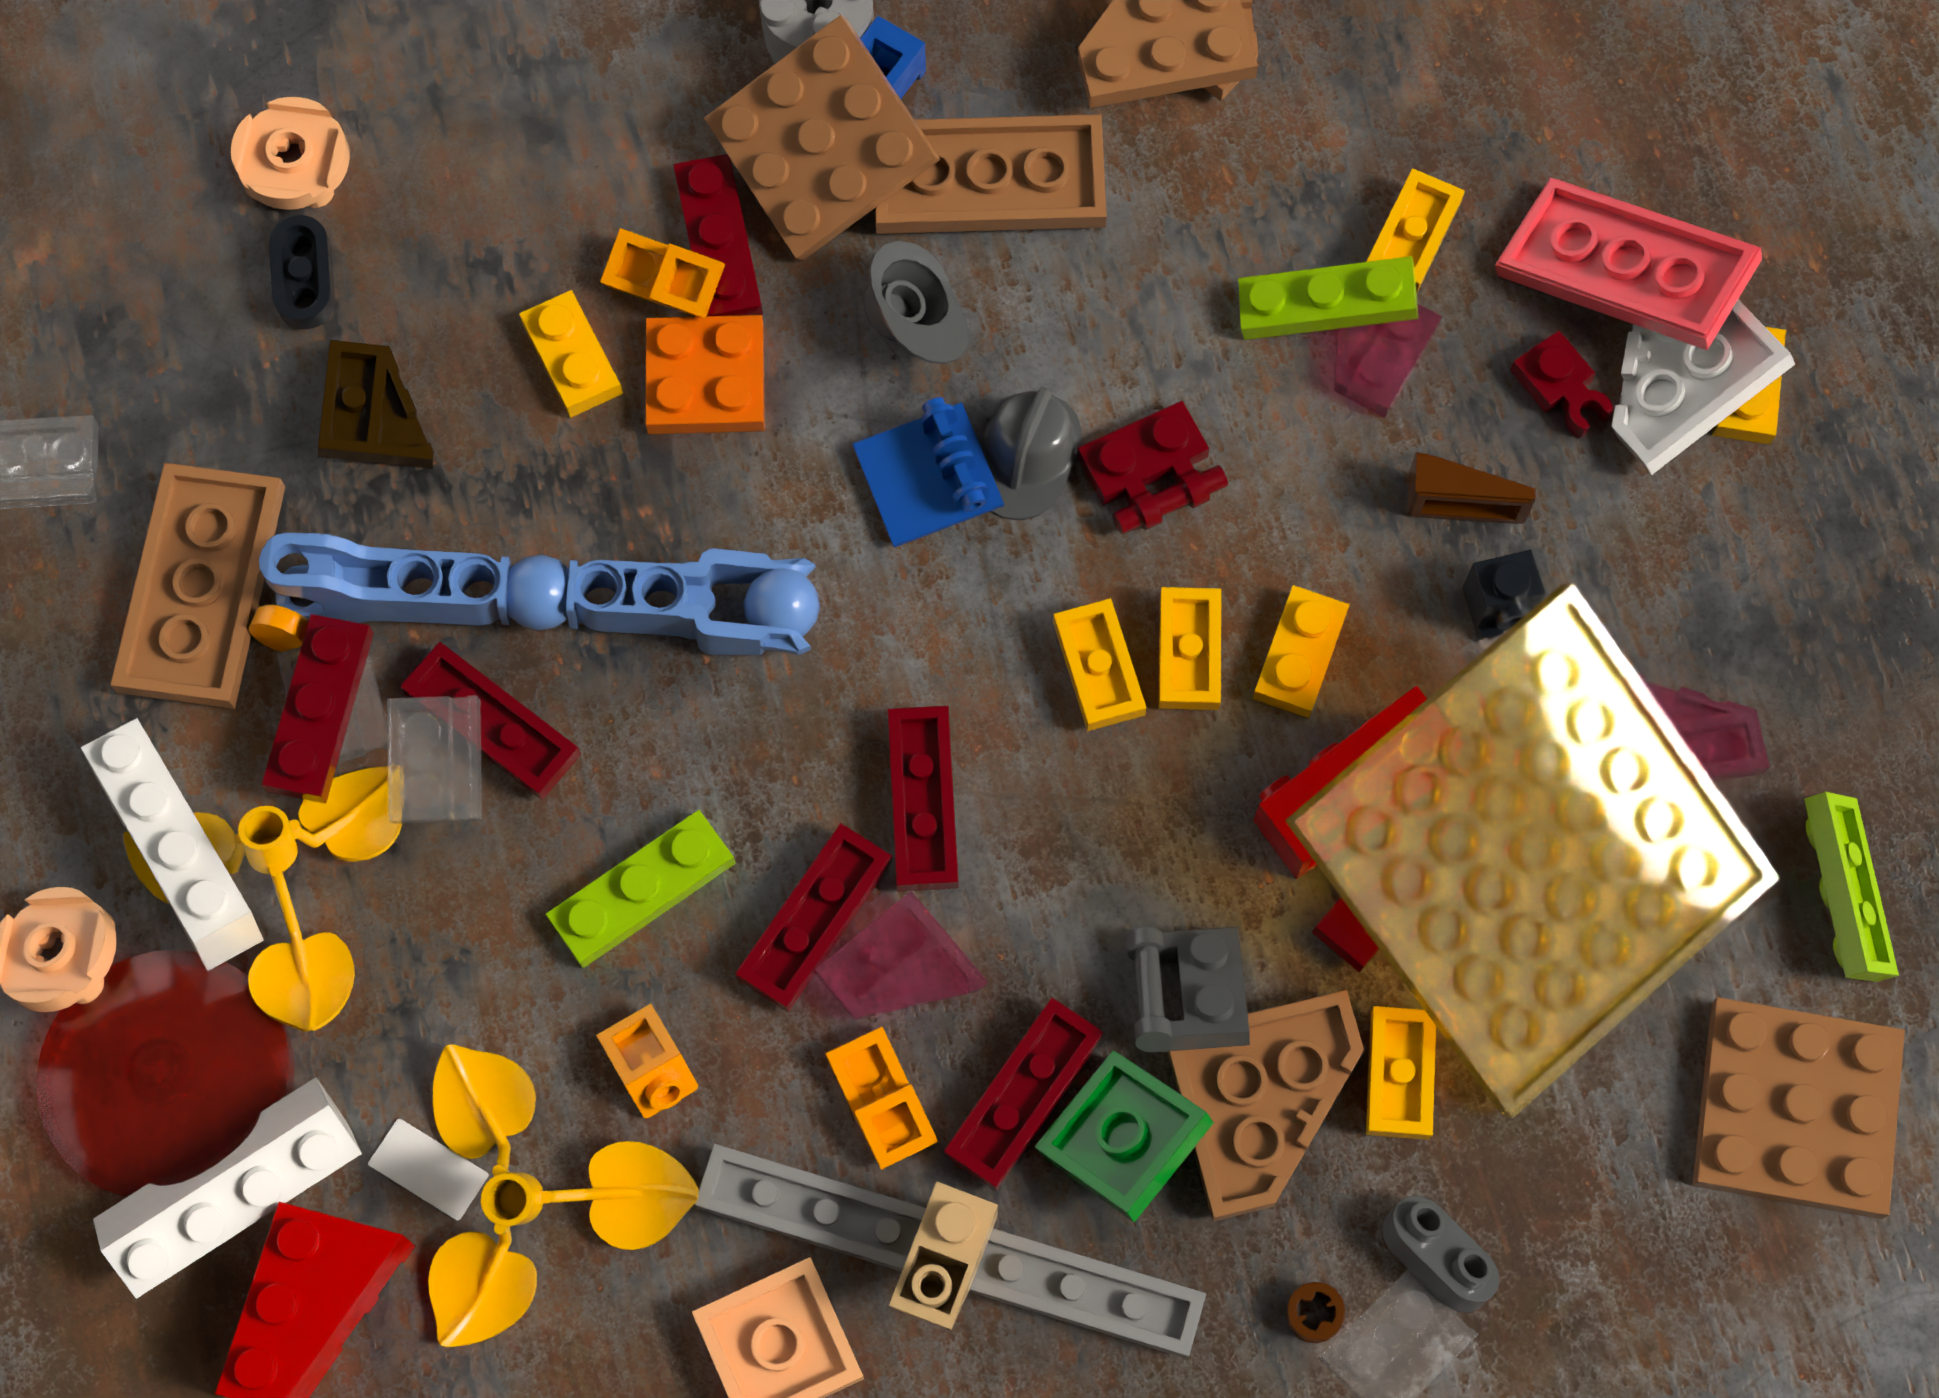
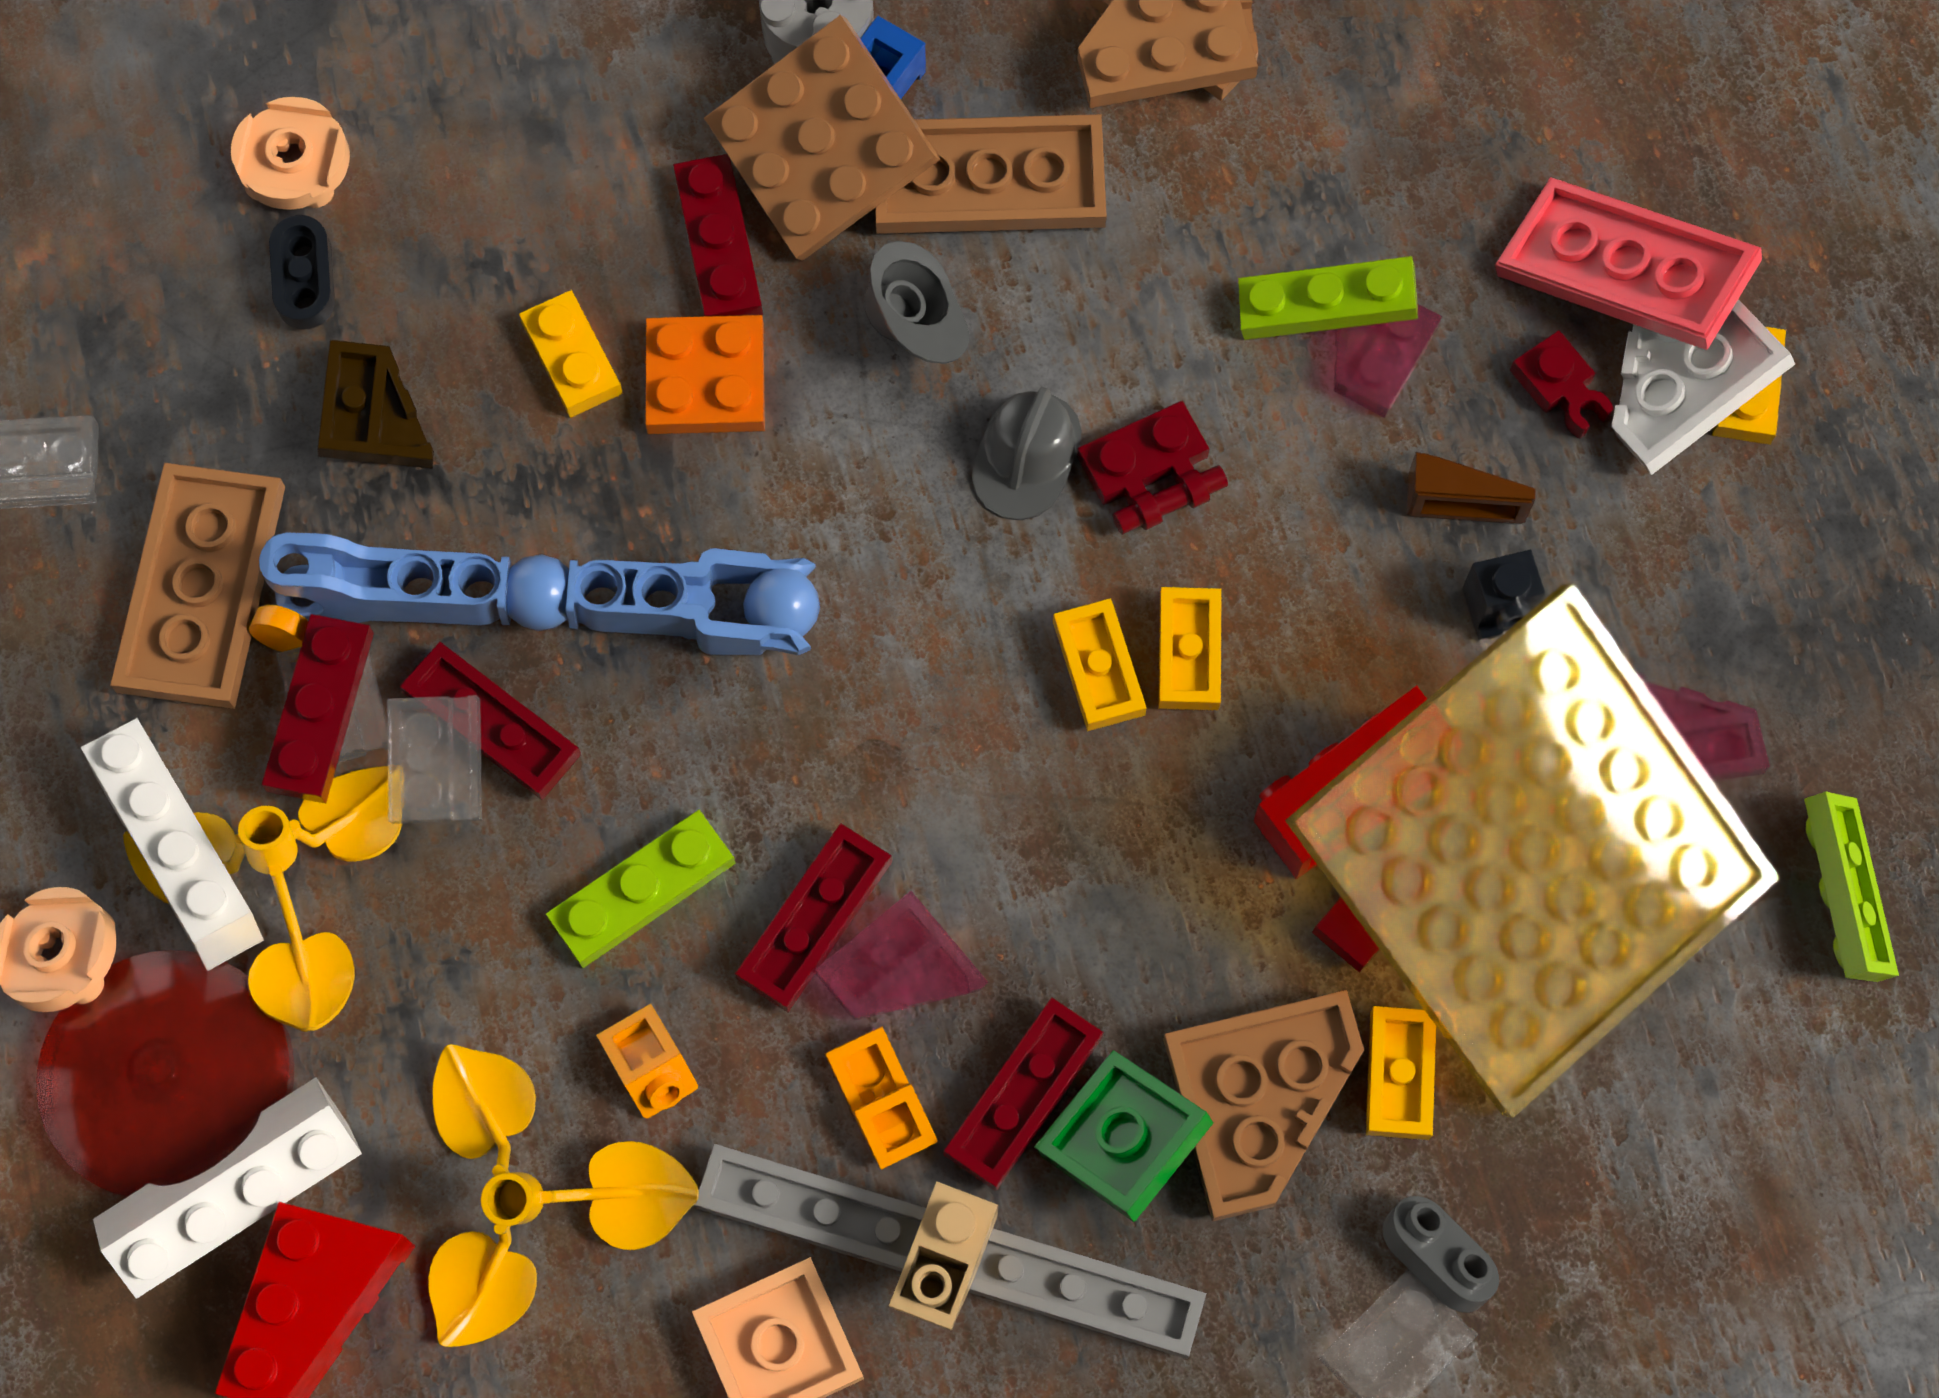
white sticker [368,1119,489,1221] -> none
light orange slope [600,228,725,319] -> none
blue hinge [853,397,1005,548] -> none
dark red plate [888,706,959,892] -> none
dark grey plate [1127,927,1250,1052] -> none
yellow plate [1252,585,1350,719] -> none
reddish brown bush [1286,1282,1346,1344] -> none
yellow plate [1366,168,1465,293] -> none
medium nougat plate [1692,997,1905,1219] -> none

